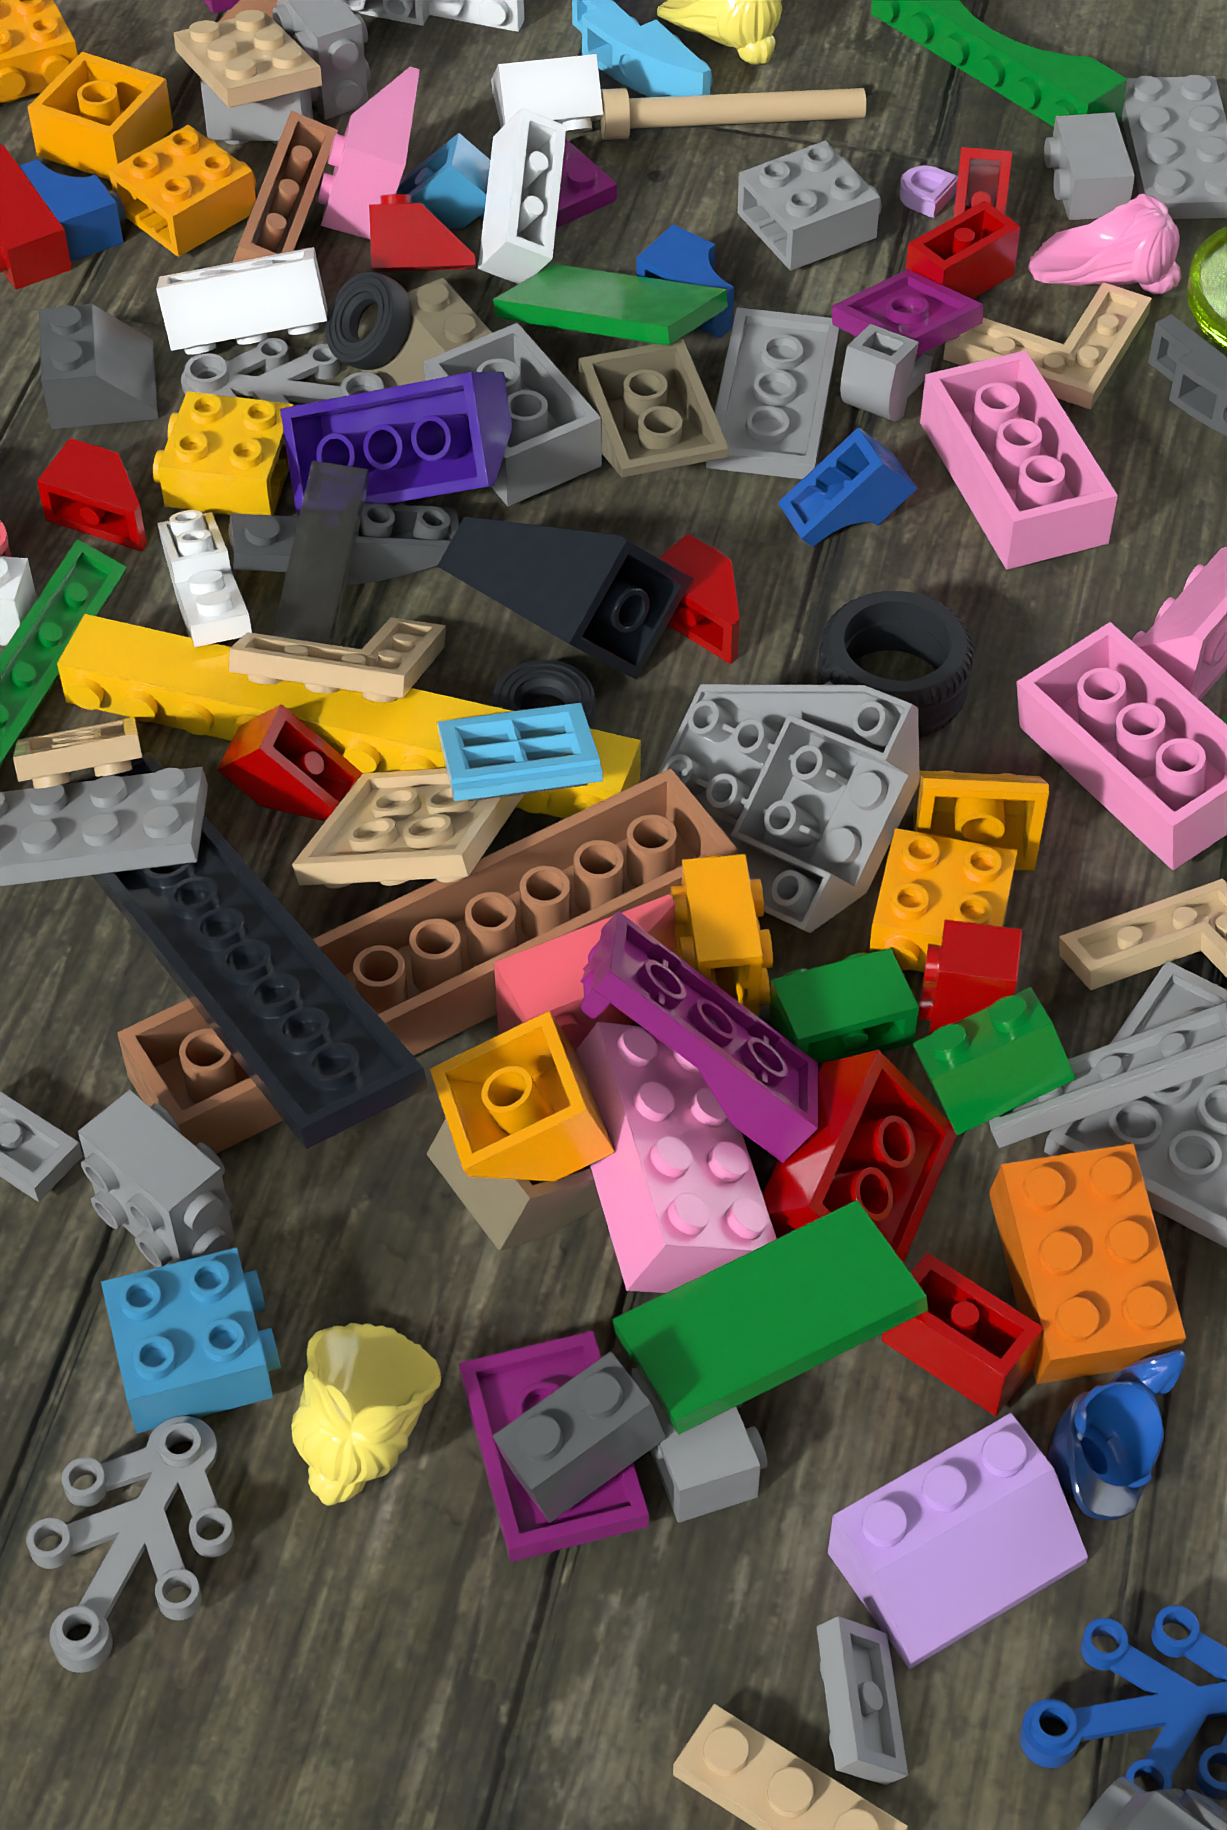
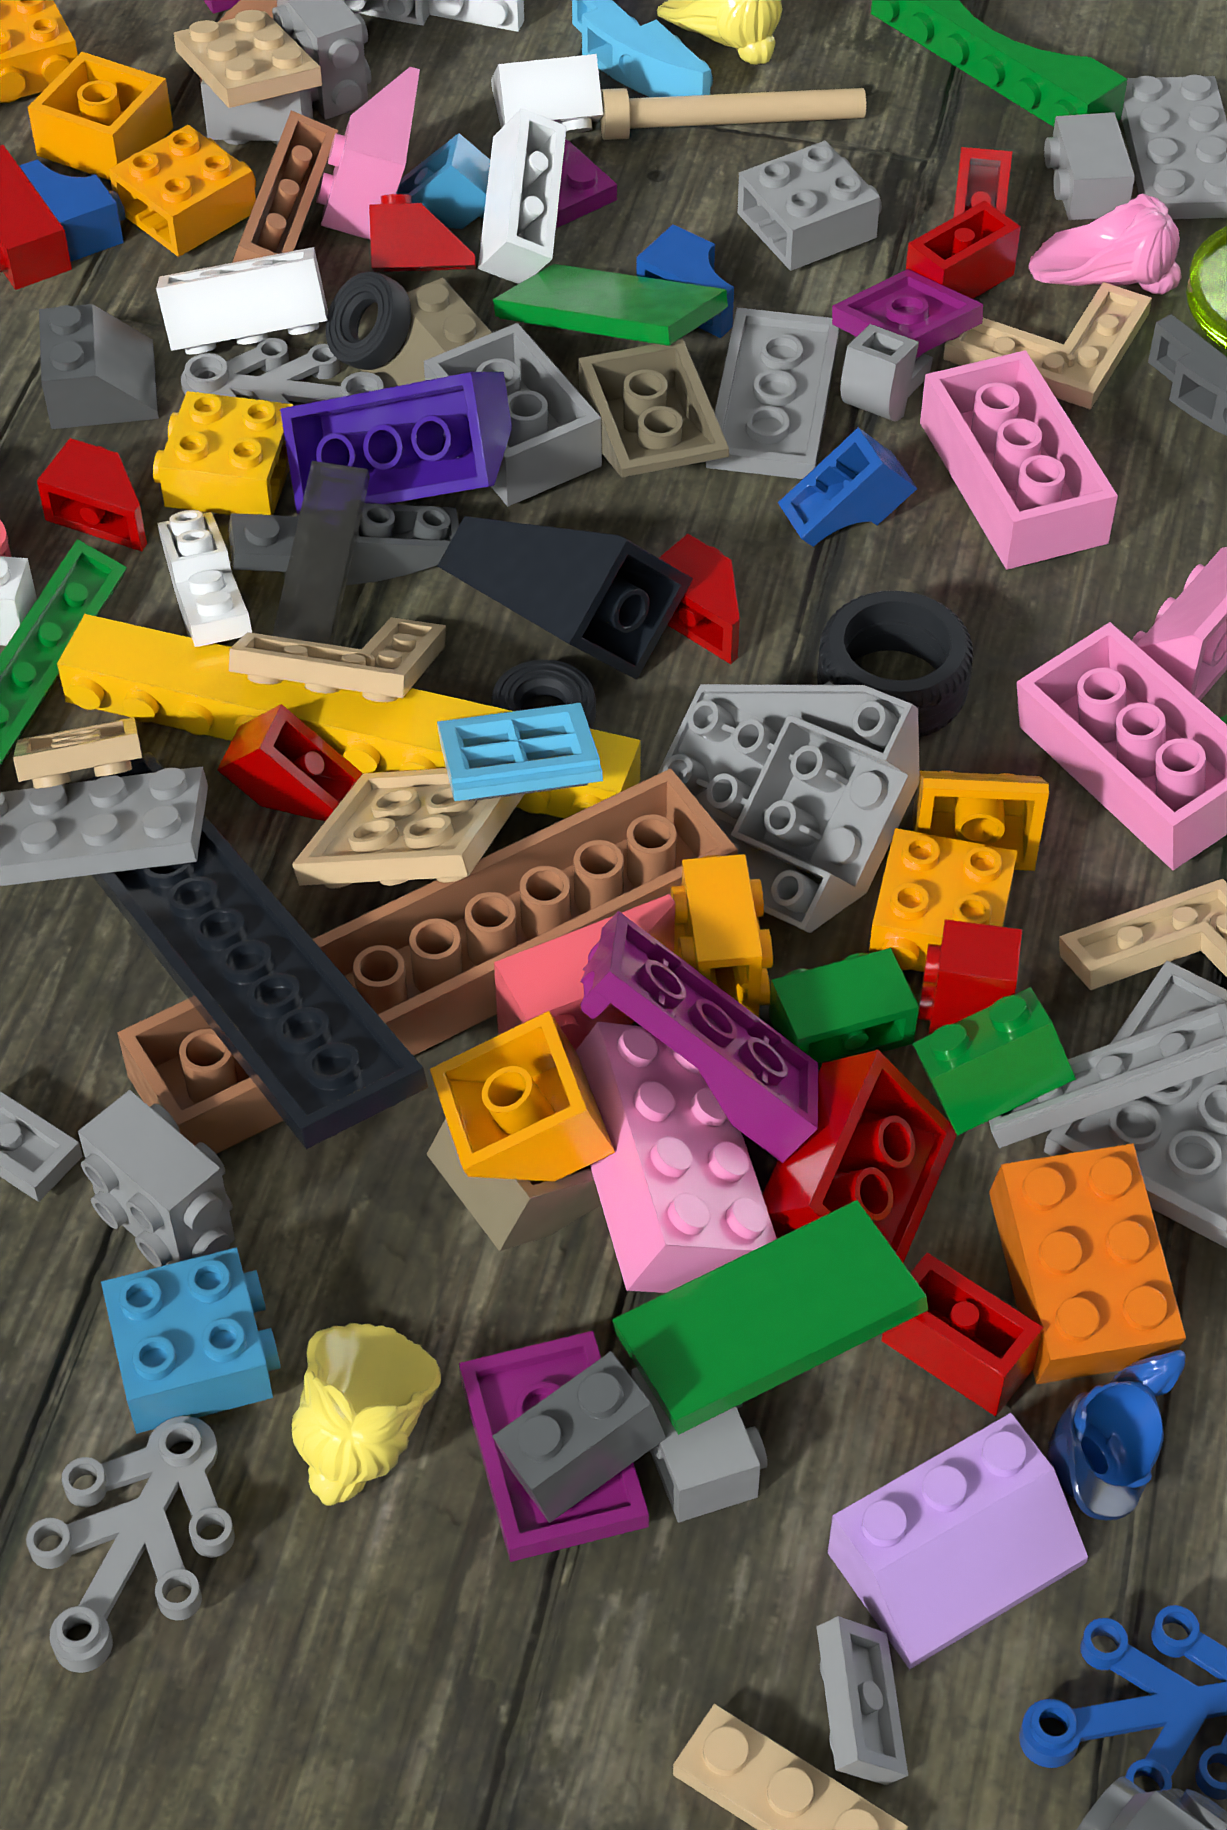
lavender tile [899,165,958,218] -> none

